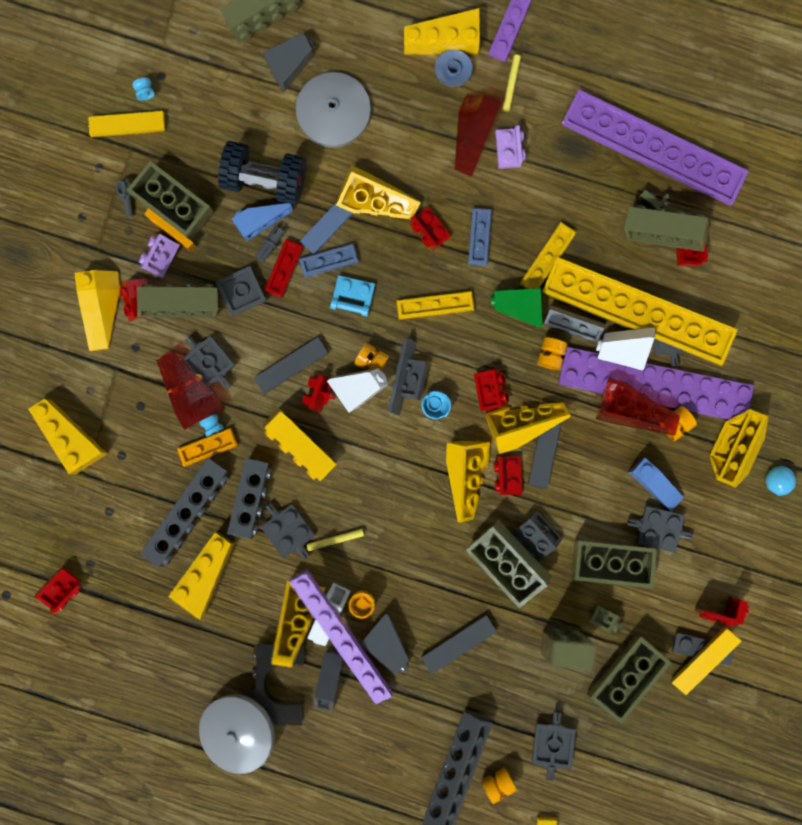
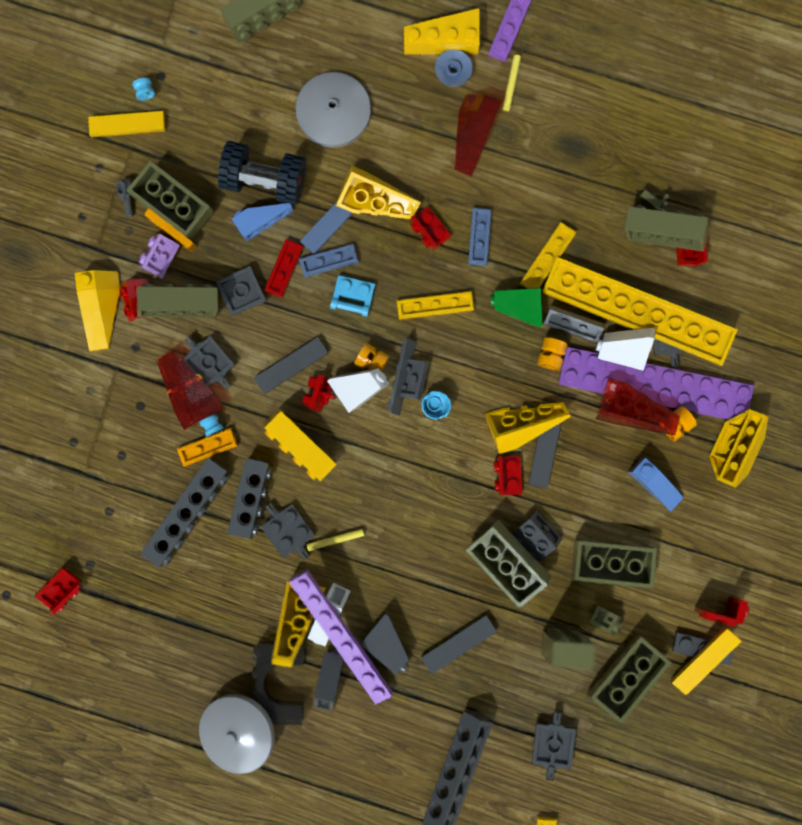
yellow wedge [28,398,108,474] -> none
yellow wedge [168,532,234,620] -> none
dark grey axle [255,226,285,262] -> none
dark grey slope [263,33,314,92] -> none
light orange wheel [349,590,375,619] -> none
yellow wedge [446,441,490,523] -> none
red bracket [474,369,509,412] -> none
light orange wheel [481,767,517,804] -> none
lavender bracket [495,125,525,169] -> none
medium lavender plate [562,90,749,206] -> none
dark grey plate [627,506,694,553] -> none
medium azure hair [765,466,797,496] -> none

